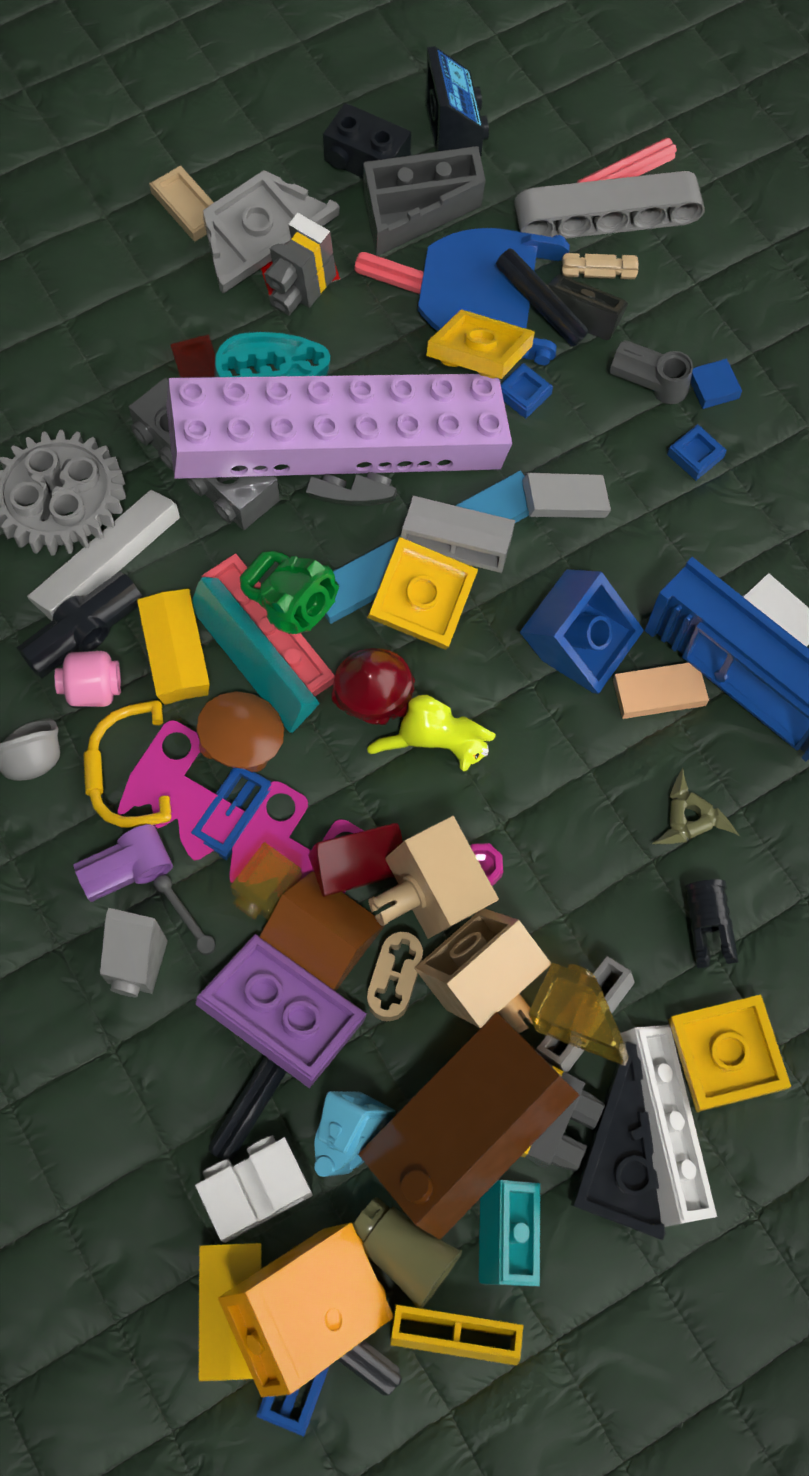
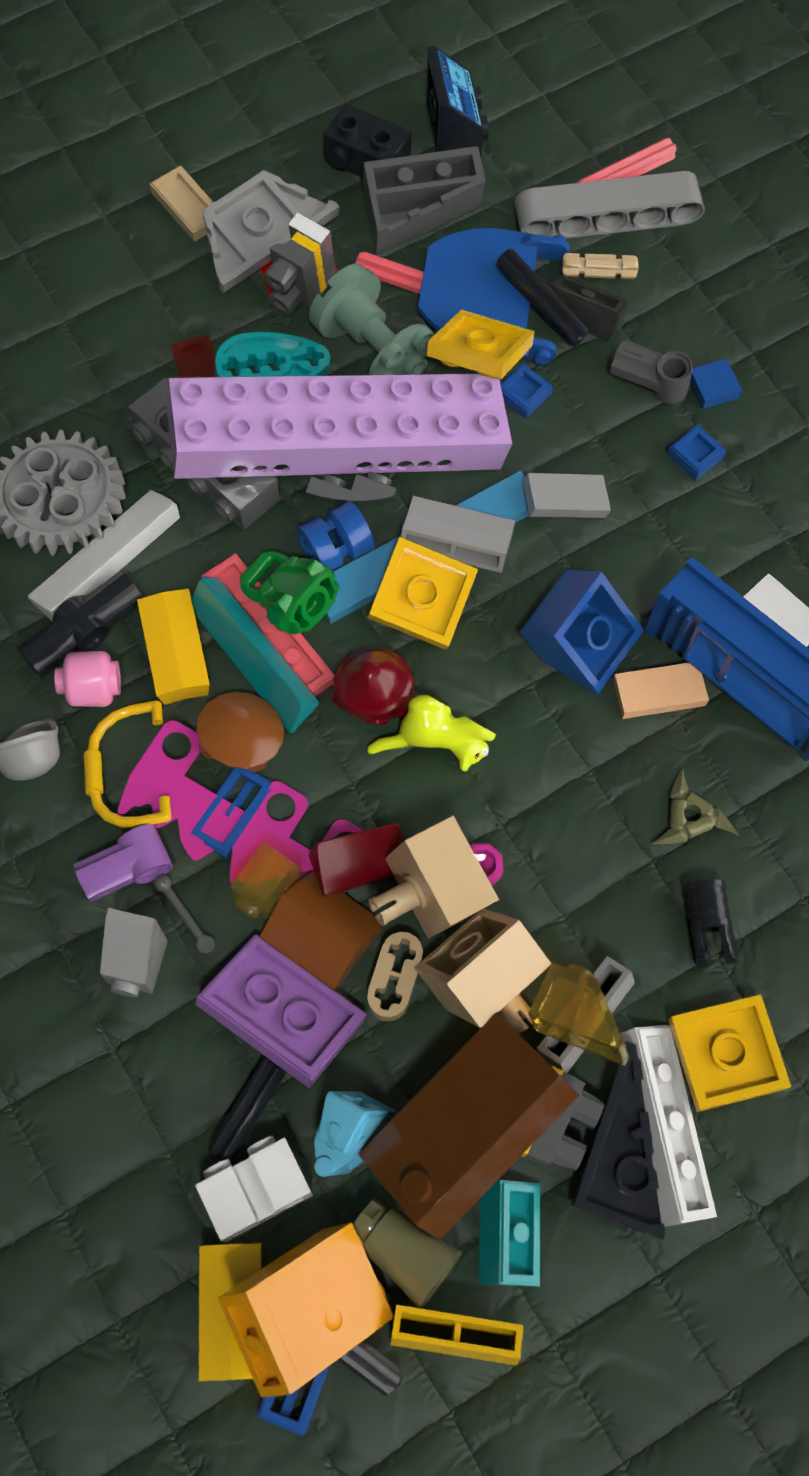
none -> blue wheel [296,501,375,571]
none -> sand green piece [309,263,435,375]

